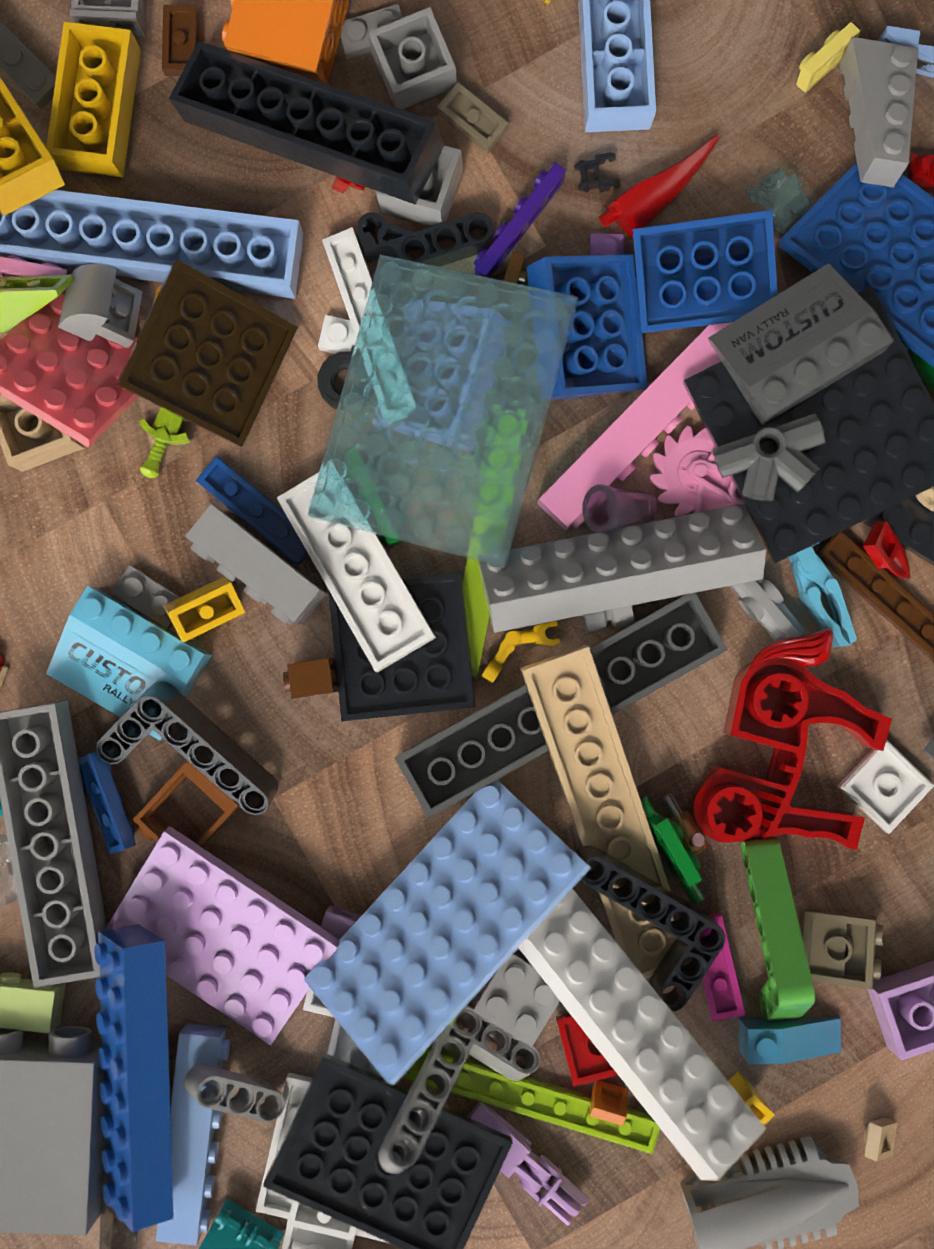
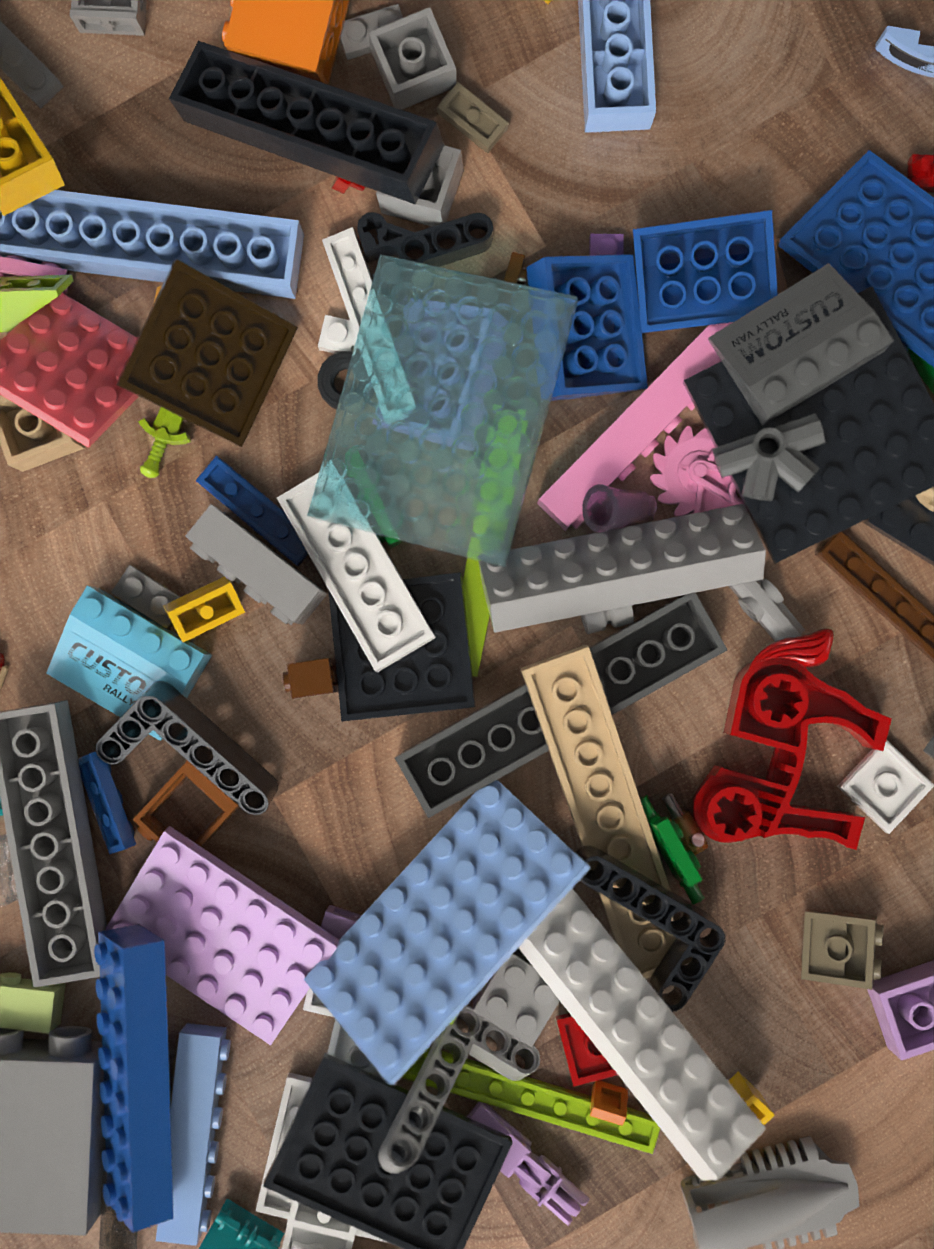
yellow brick [46,22,141,178] -> none
light grey brick [58,263,143,348] -> none
reddish brown plate [162,5,199,76] -> none
light grey beam [184,1064,285,1122] -> none
dark purple plate [473,162,566,279] -> none
yellow piece [481,621,560,684] -> none
black piece [574,153,621,193] -> none
red piece [599,135,720,238] -> none
dark pink plate [700,912,745,1022] -> none
dark azure slope [739,1016,841,1064] -> none
bright green beam [741,836,815,1022] -> none
clear light blue piece [746,168,810,234] -> none
medium azure arm [788,543,857,647] -> none
light yellow plate [796,22,860,93] -> none
light grey wedge [839,37,918,188] -> none
red plate [863,521,911,579] -> none
tan plate [863,1117,898,1162] -> none

